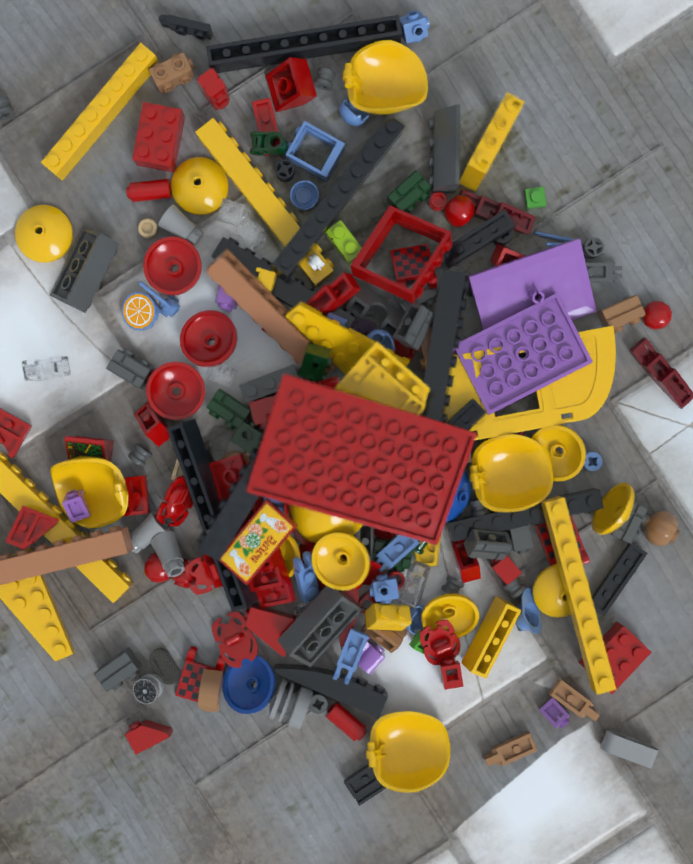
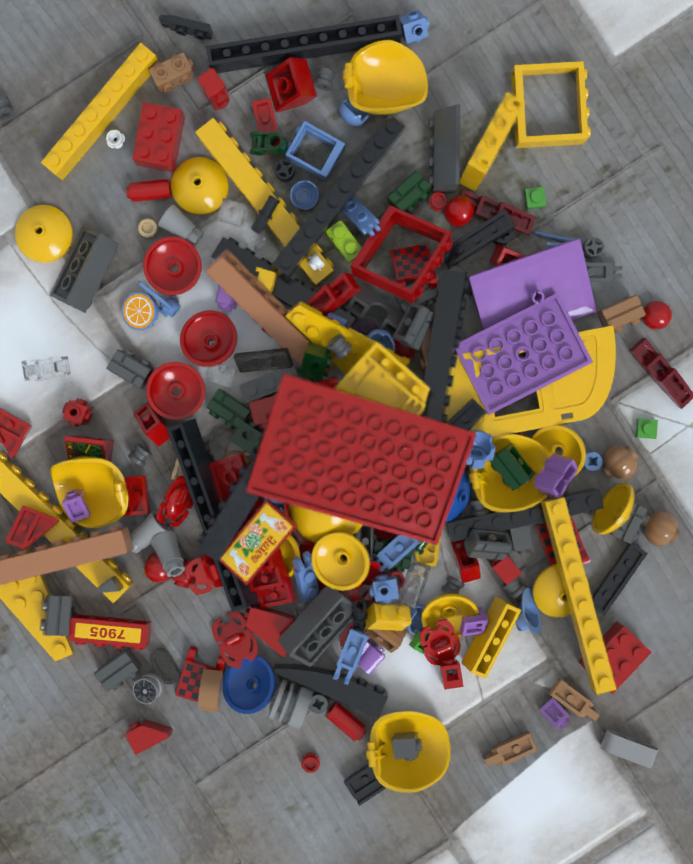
none -> dark grey brick [40,595,73,636]
none -> red brick [62,398,93,427]
none -> brick [68,614,152,650]
none -> dark grey slope [95,576,124,593]
none -> white plate [106,130,125,149]
none -> clear smoke tile [233,348,293,373]
none -> black axle [251,195,280,234]
none -> red plate [301,753,320,773]
none -> dark grey wheel [327,334,352,359]
none -> medium blue hinge [342,197,381,237]
none -> black axle [352,599,368,630]
none -> dark grey brick [392,732,422,761]
none -> medium lavender bracket [460,607,488,636]
none -> medium blue hair [466,430,496,469]
none -> dark green brick [490,443,535,491]
none -> yellow window [511,61,591,148]
none -> medium lavender brick [534,454,578,498]
none -> medium nougat plant [602,445,638,479]
none -> bright green plate [635,419,658,439]

